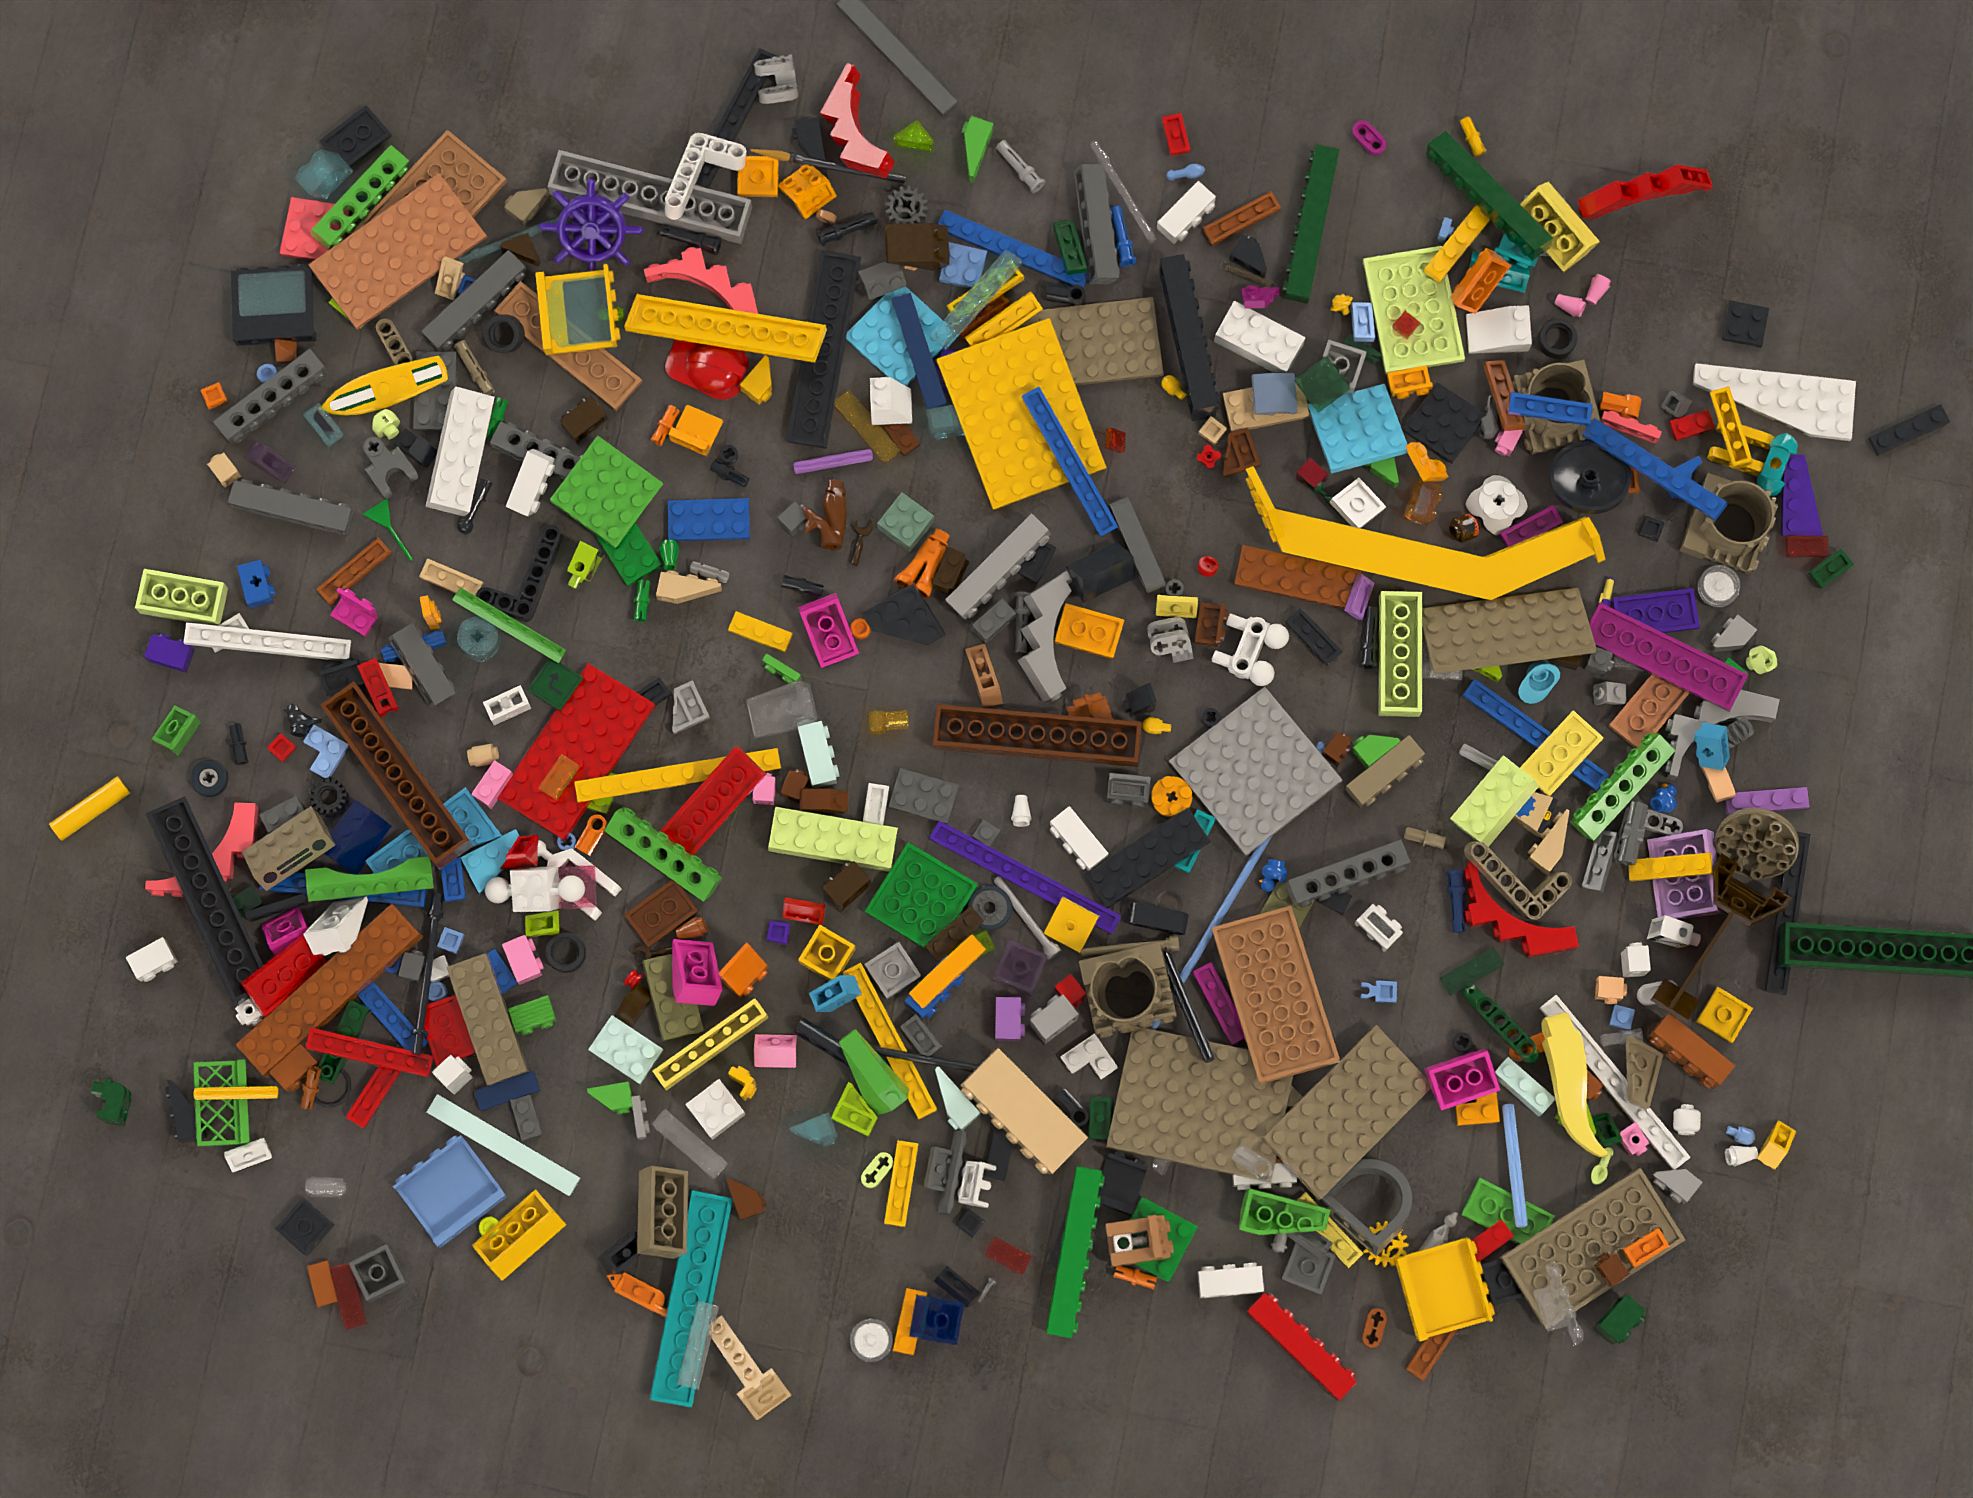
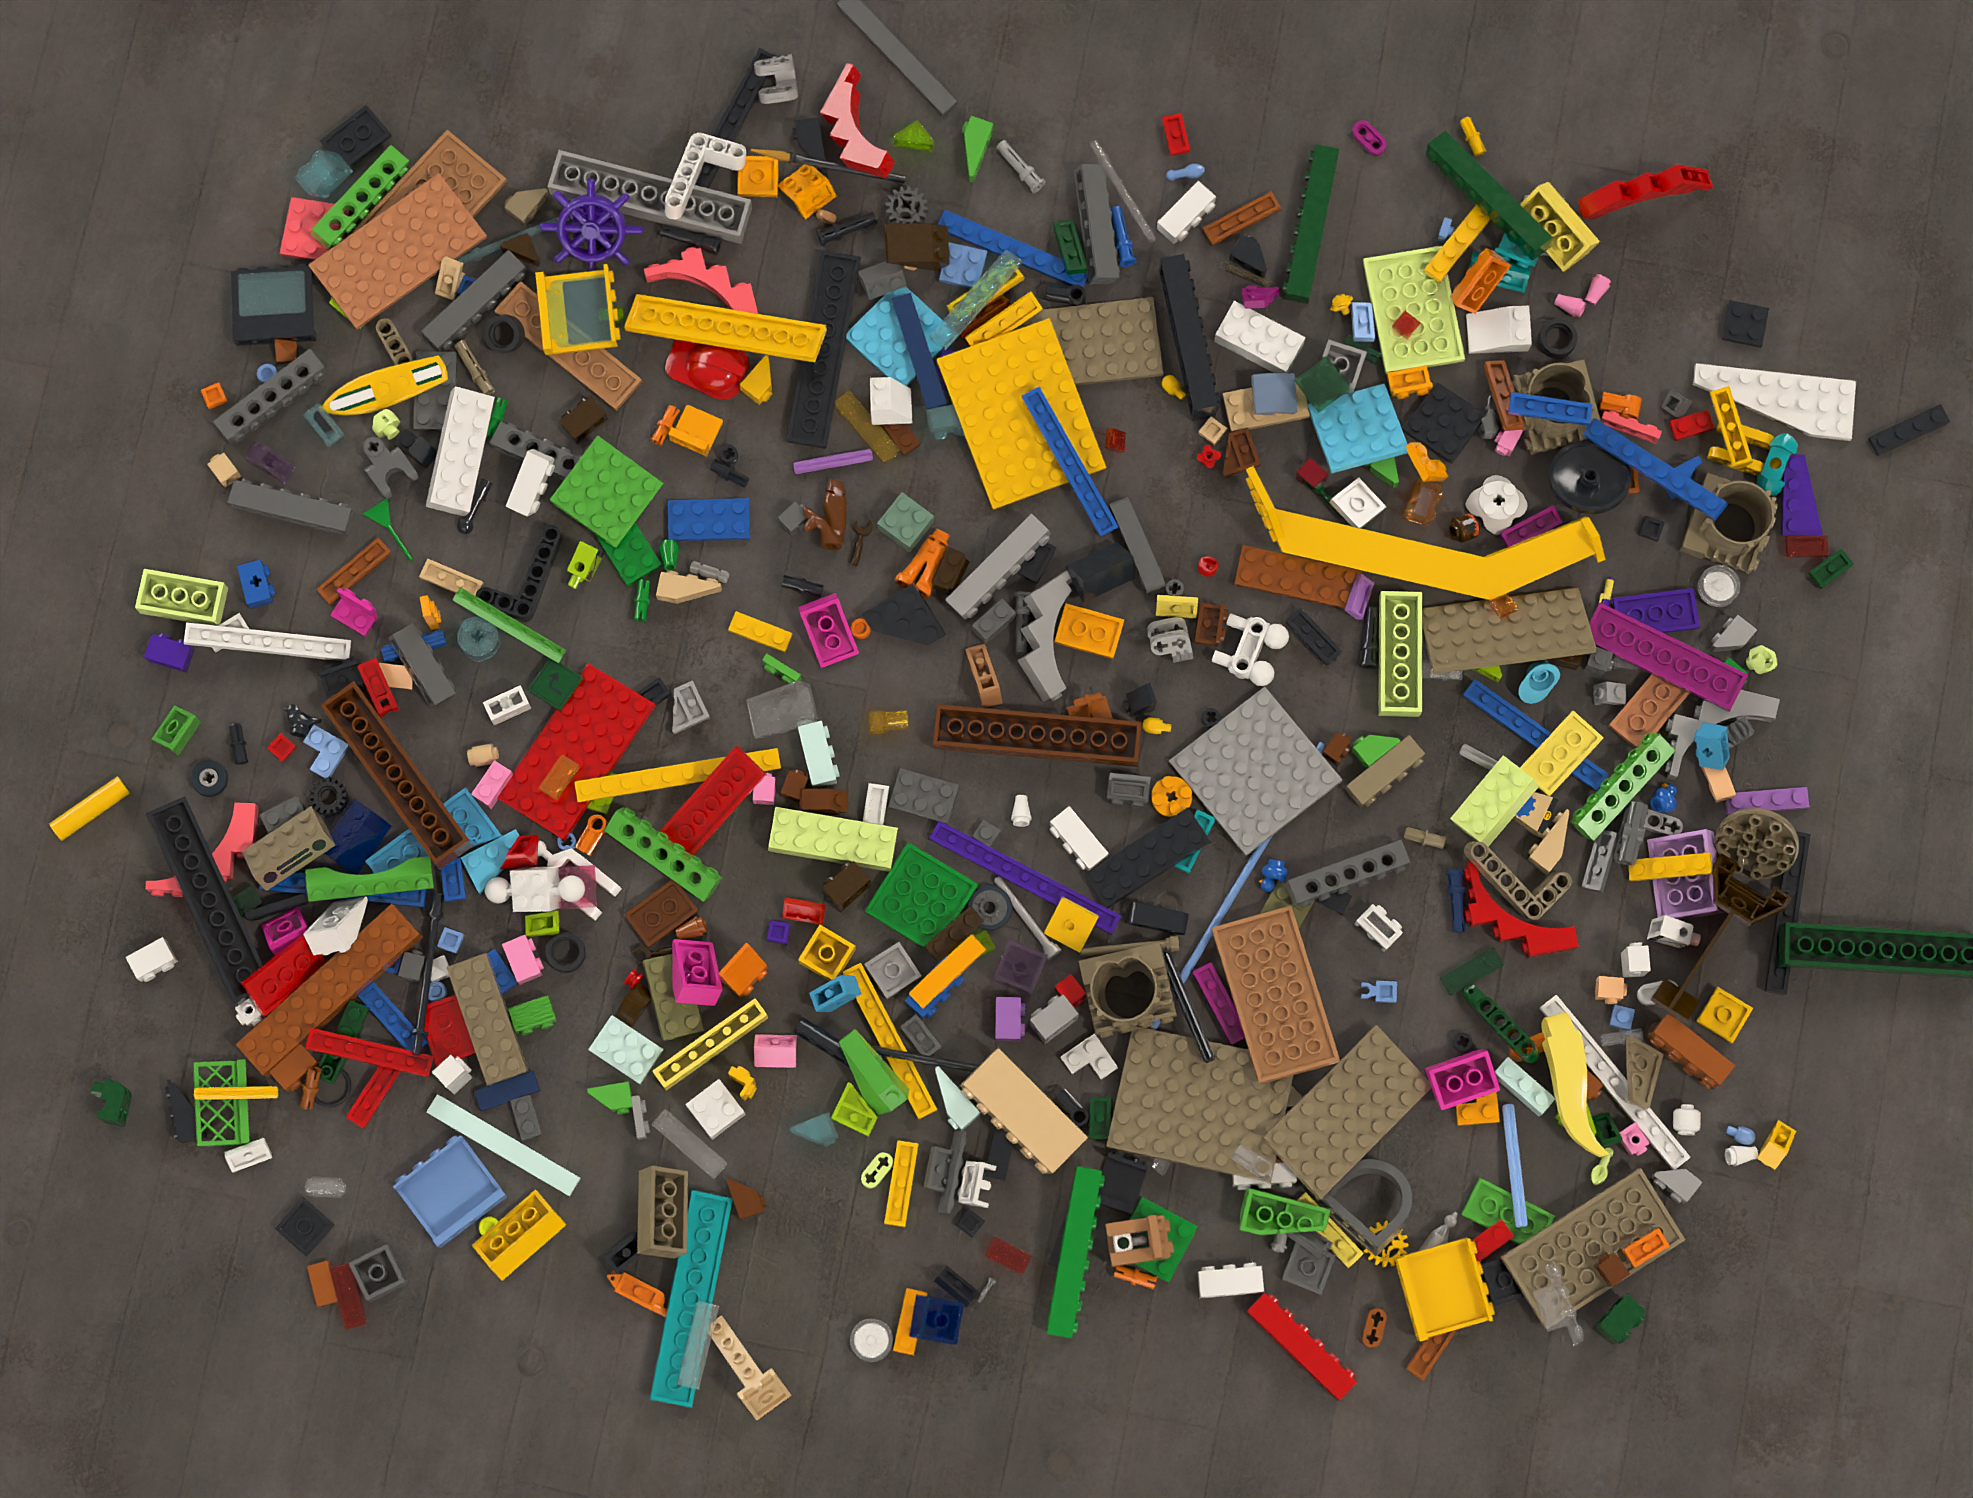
none -> clear orange tile [1489,593,1518,618]

